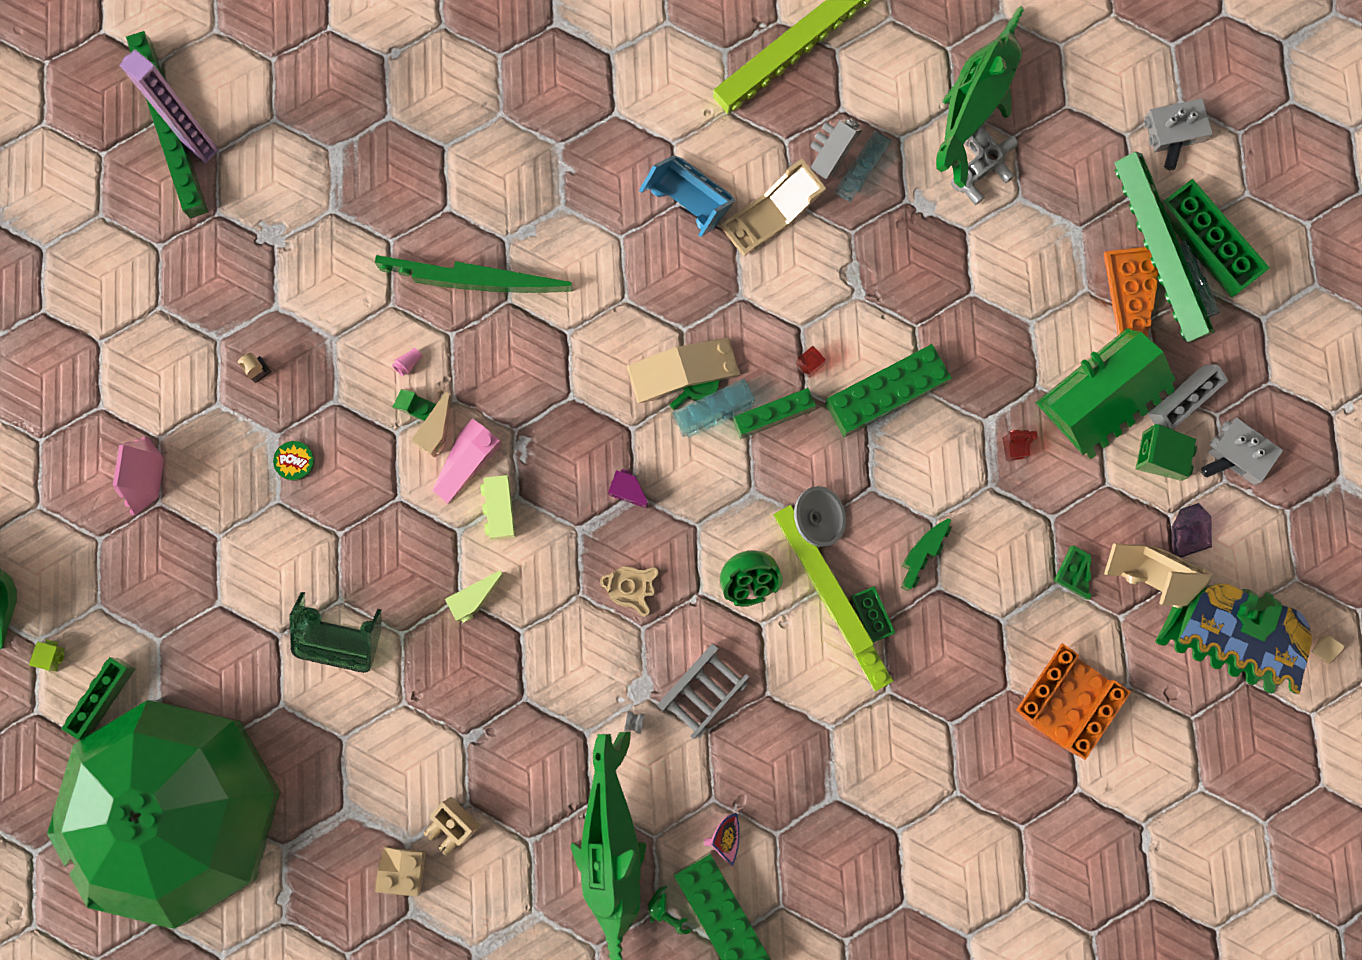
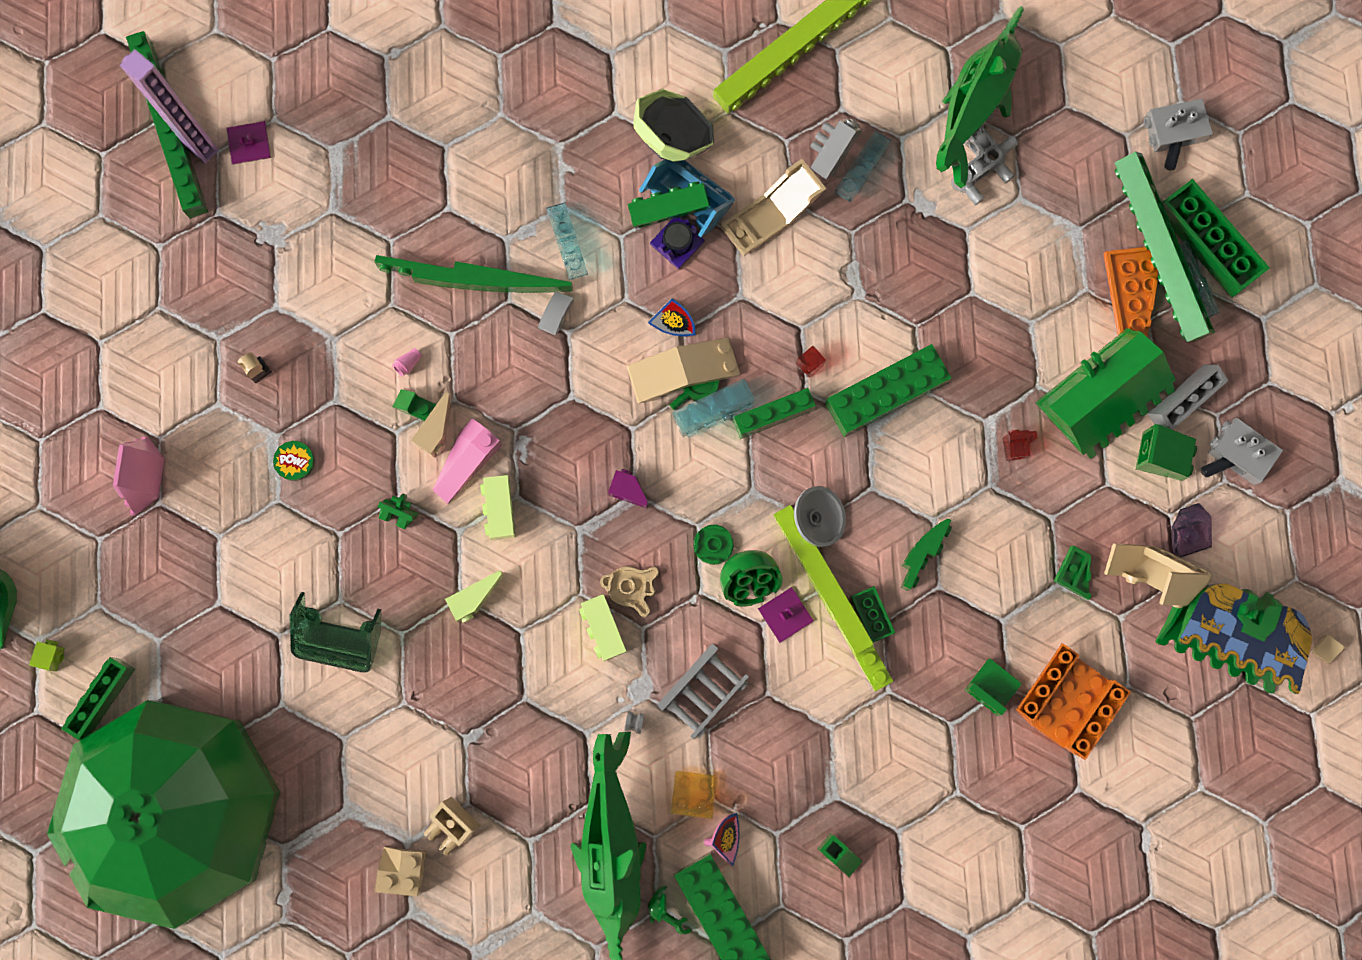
none -> magenta piece [227,121,271,165]
none -> green hips [378,493,418,529]
none -> light grey slope [538,291,573,335]
none -> clear light blue slope [546,202,588,280]
none -> yellowish green brick [579,594,627,662]
none -> green brick [627,181,711,229]
none -> dark grey rock [633,89,714,161]
none -> shield [647,297,696,336]
none -> piece [650,217,705,270]
none -> clear yellow bracket [671,771,717,819]
none -> green tile [694,525,734,565]
none -> magenta piece [758,587,814,643]
none -> green slope [817,833,863,877]
none -> green bracket [964,659,1021,716]

